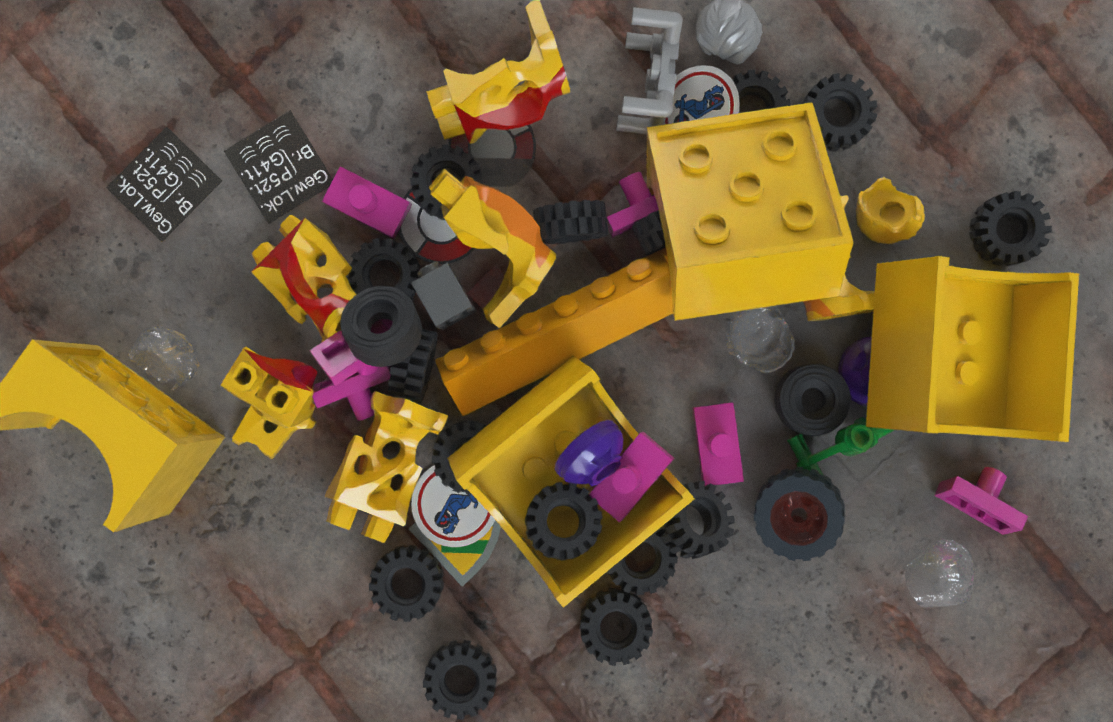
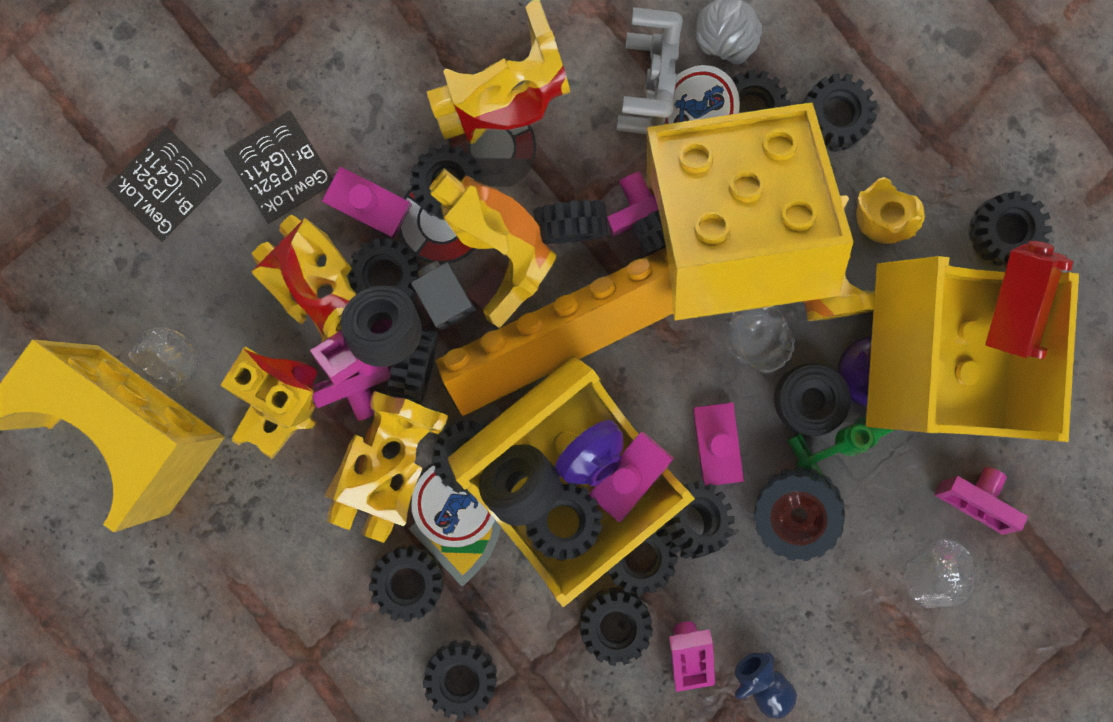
none -> black tyre [479,444,560,526]
none -> dark pink tile [669,621,715,692]
none -> dark blue animal [735,652,797,719]
none -> red brick [985,241,1074,359]

